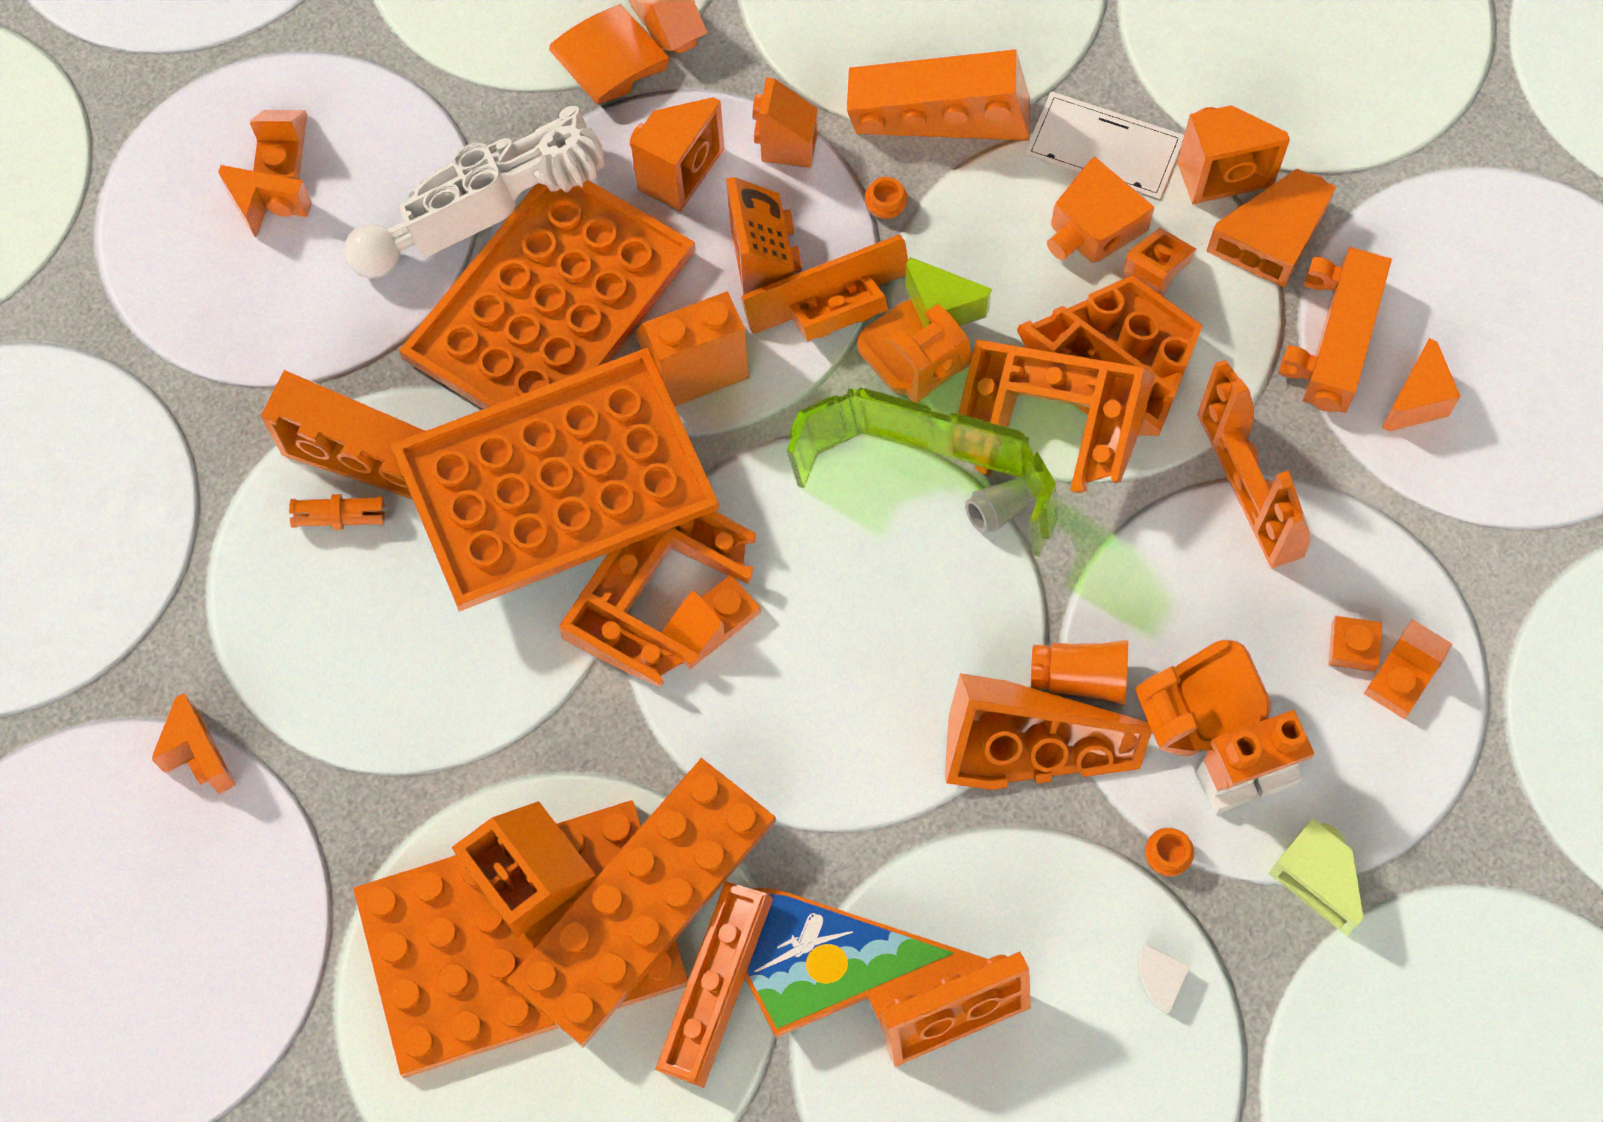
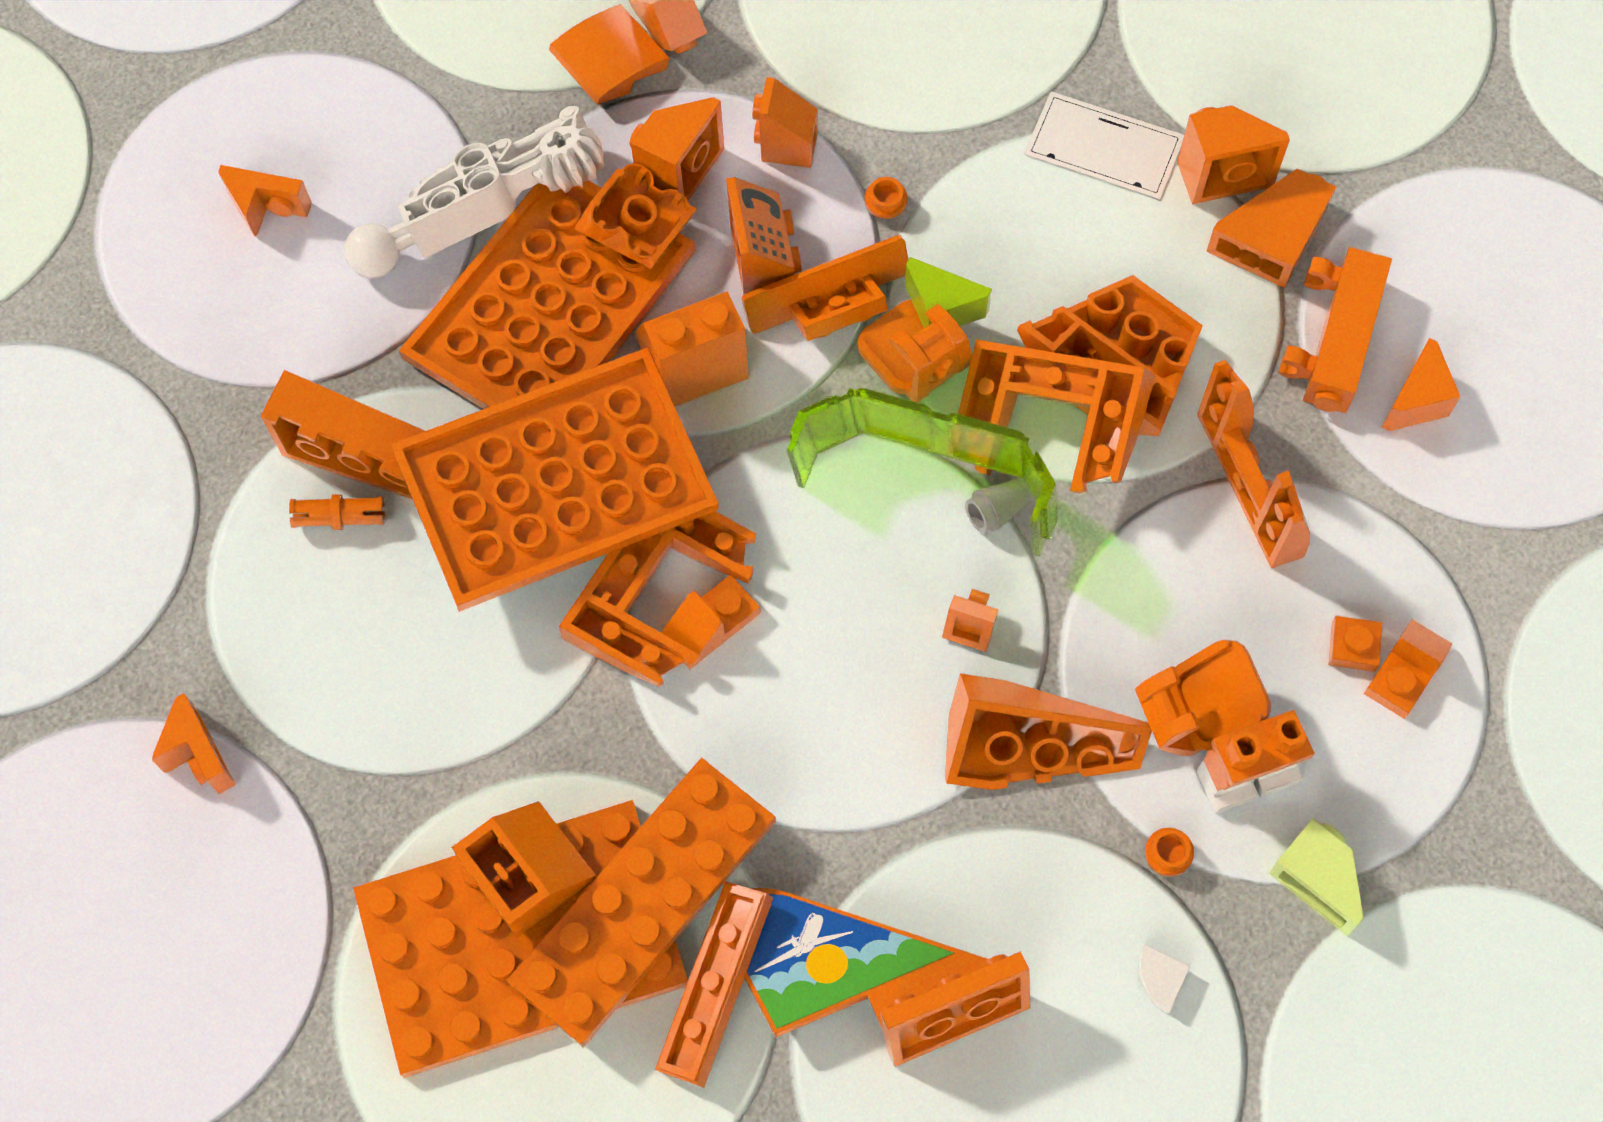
orange slope [250,110,307,180] -> none
orange wedge [847,49,1030,141] -> none
orange plant [1030,640,1128,706] -> none
orange torso [1047,156,1155,262] -> none
orange slope [1123,228,1197,297] -> none
none -> orange slope [574,163,697,269]
none -> orange tile [942,589,999,652]

